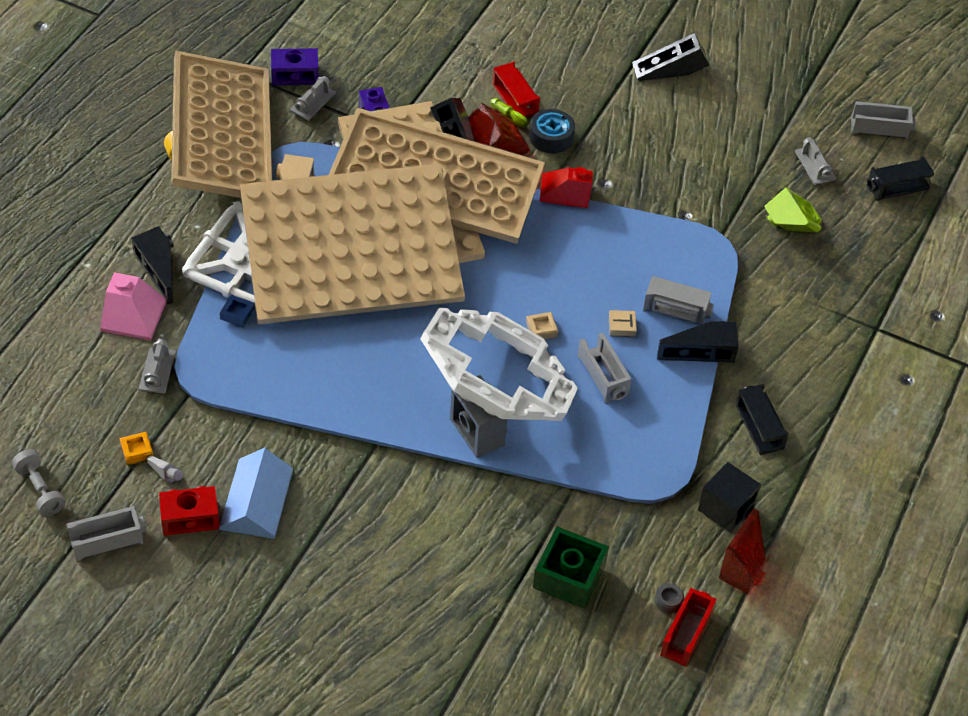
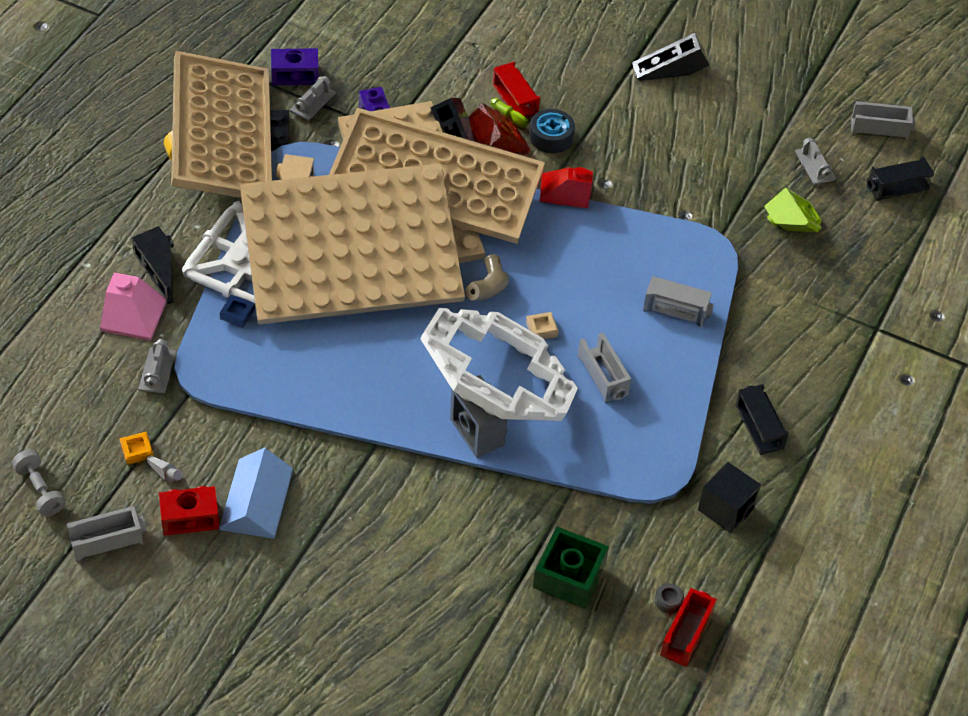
tan tile [609,310,636,337] -> none
black slope [657,321,739,363] -> none
clear red slope [719,509,766,594] -> none
none -> black plate [270,110,290,151]
none -> dark tan arm [465,254,509,301]

